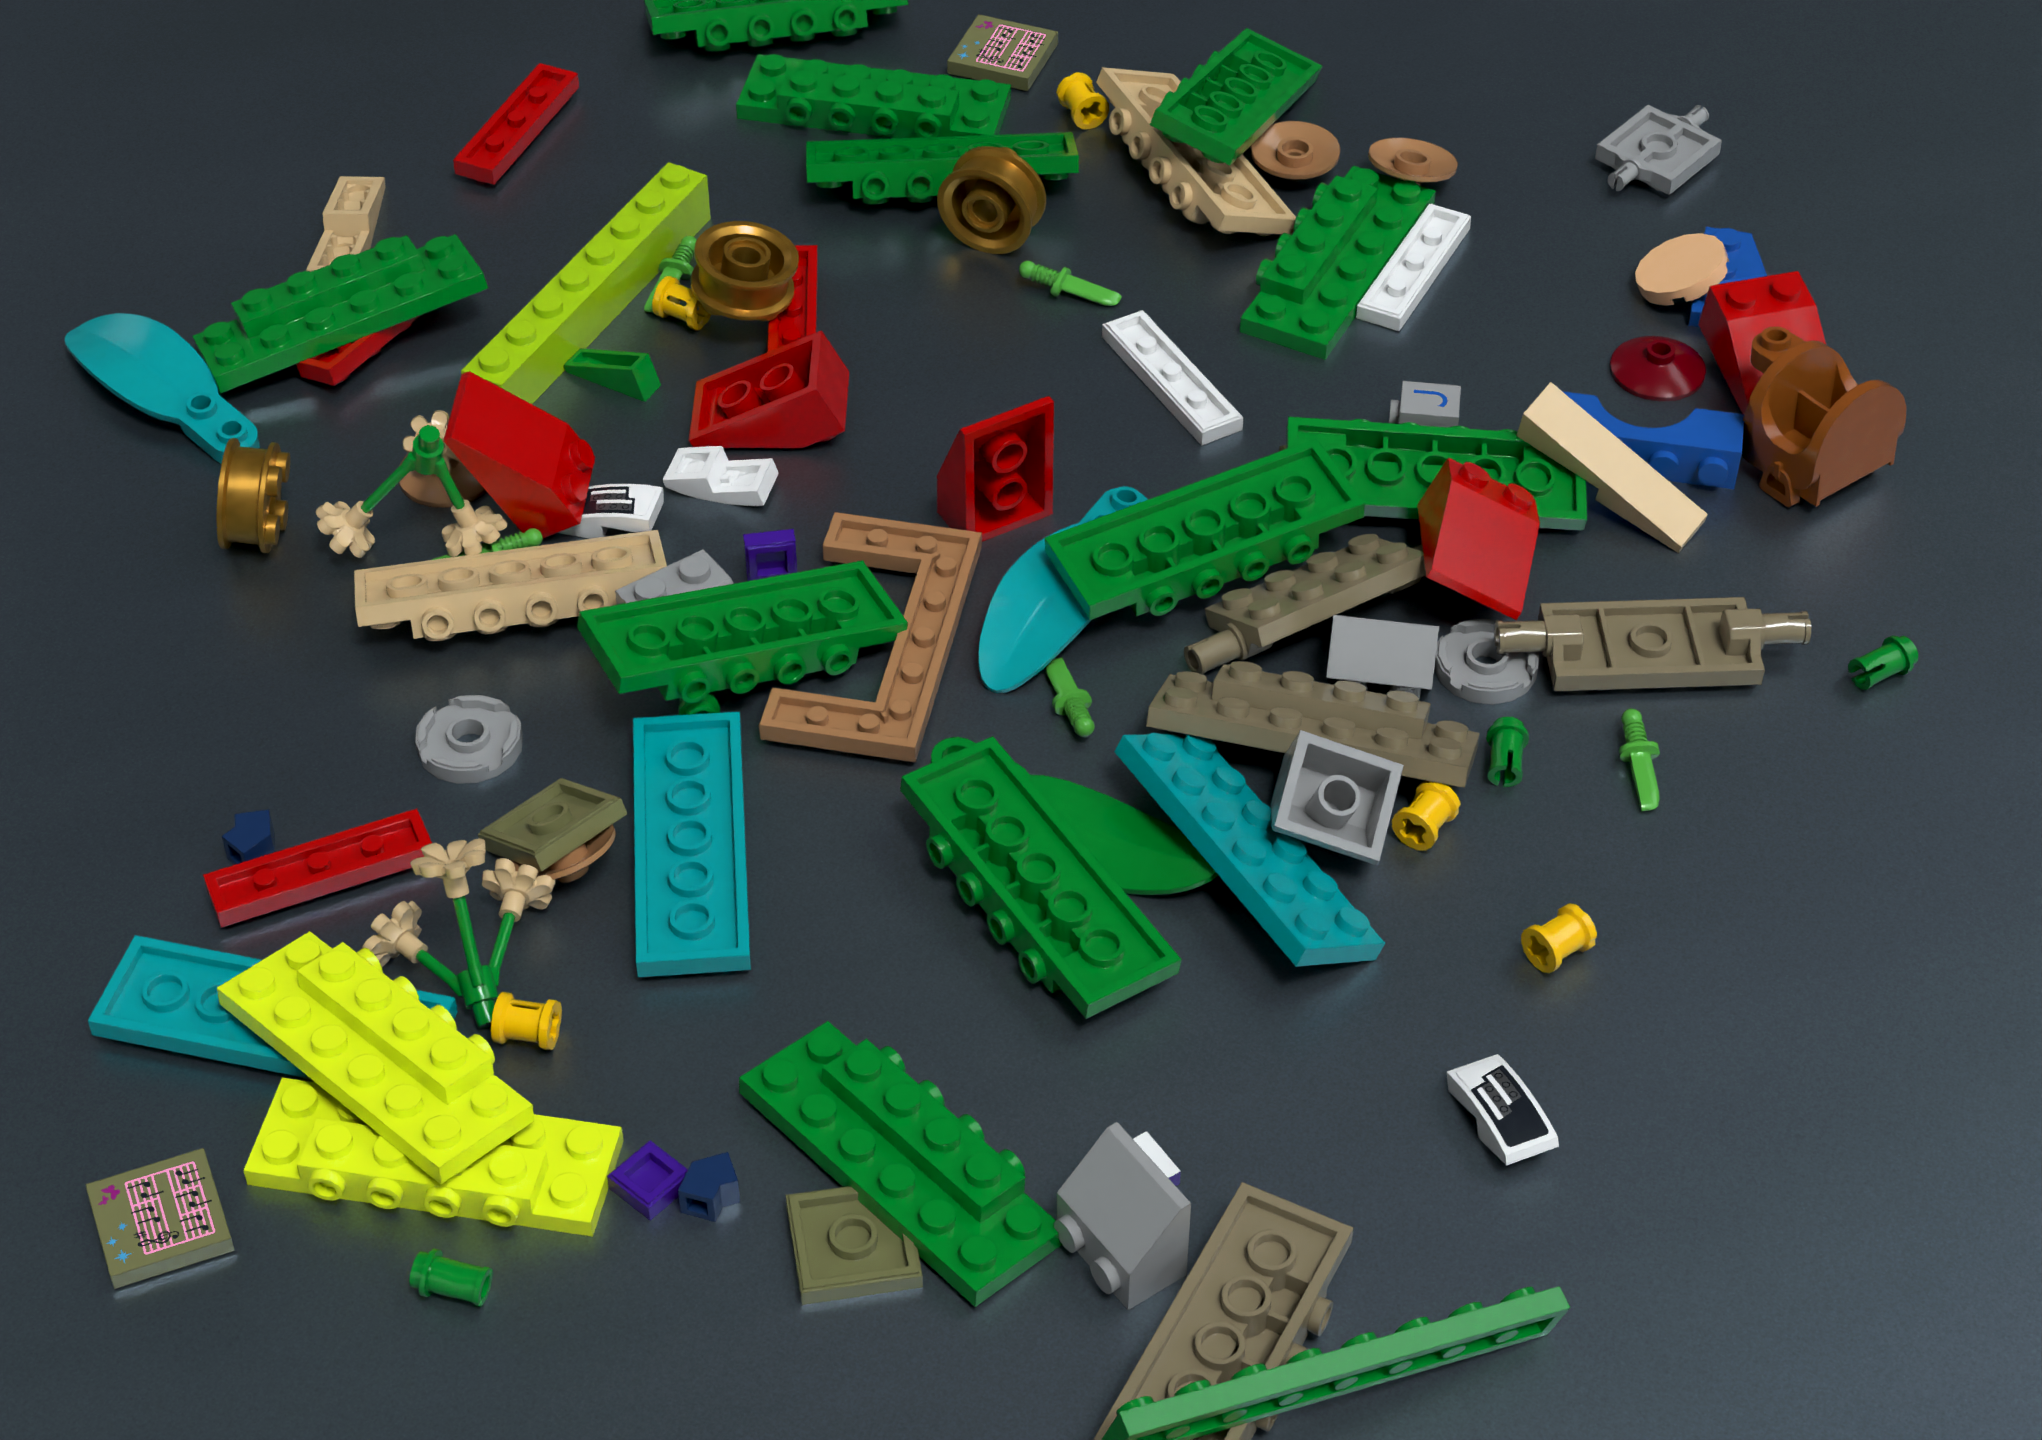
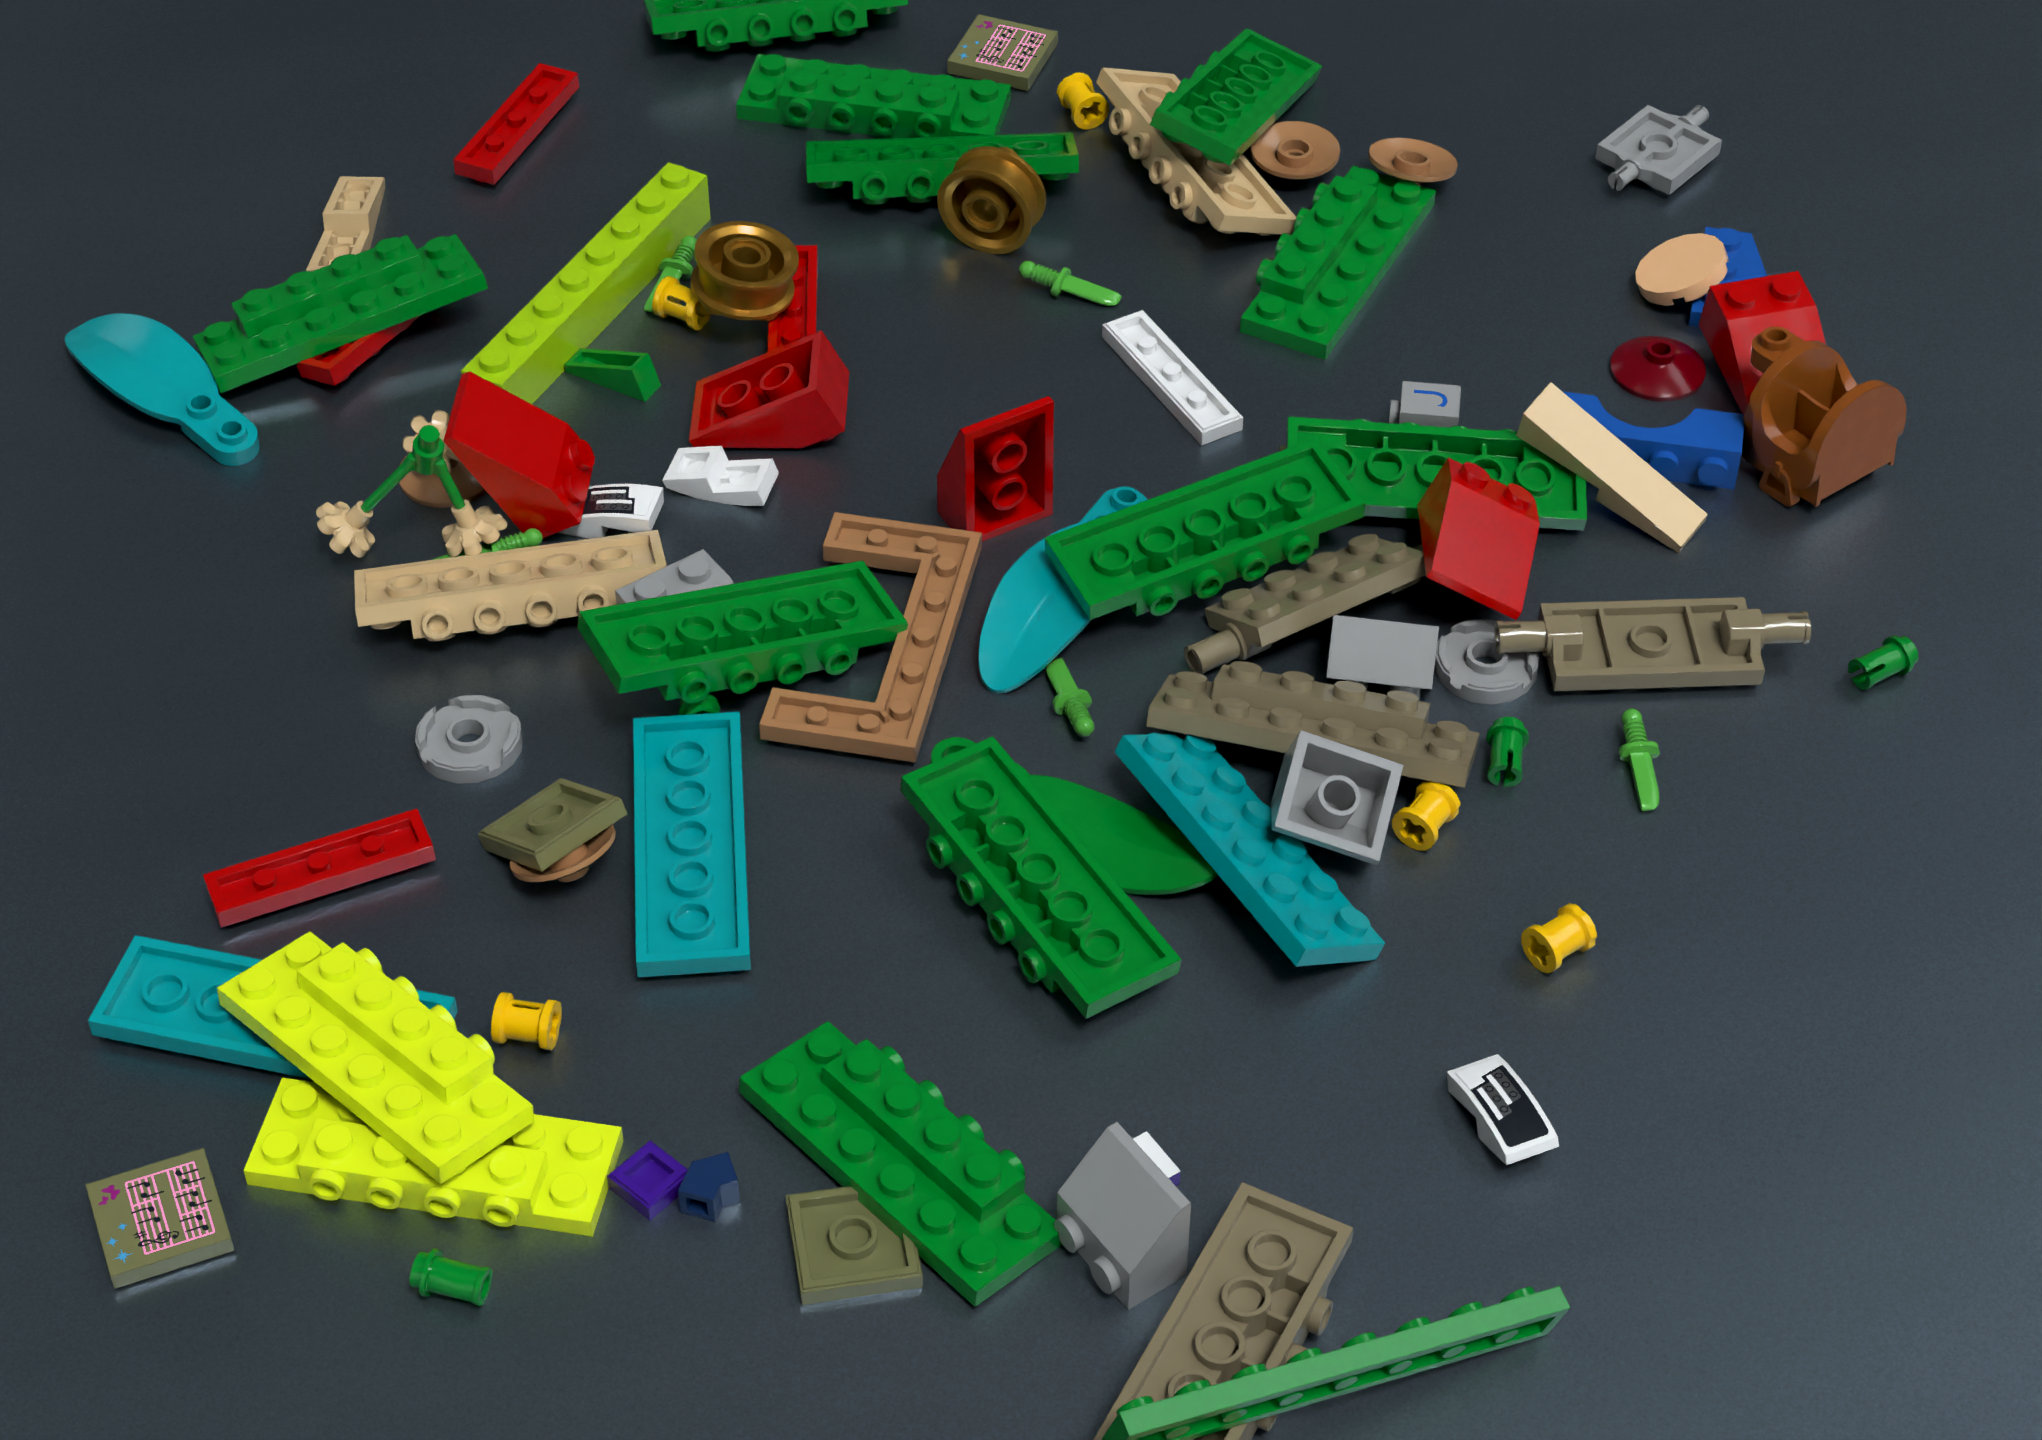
pearl gold wheel [216,438,290,553] -> none
dark blue piece [222,809,276,865] -> none
tan plant [362,838,556,1029] -> none
dark purple tile [743,529,798,581] -> none
white tile [1356,204,1471,331] -> none

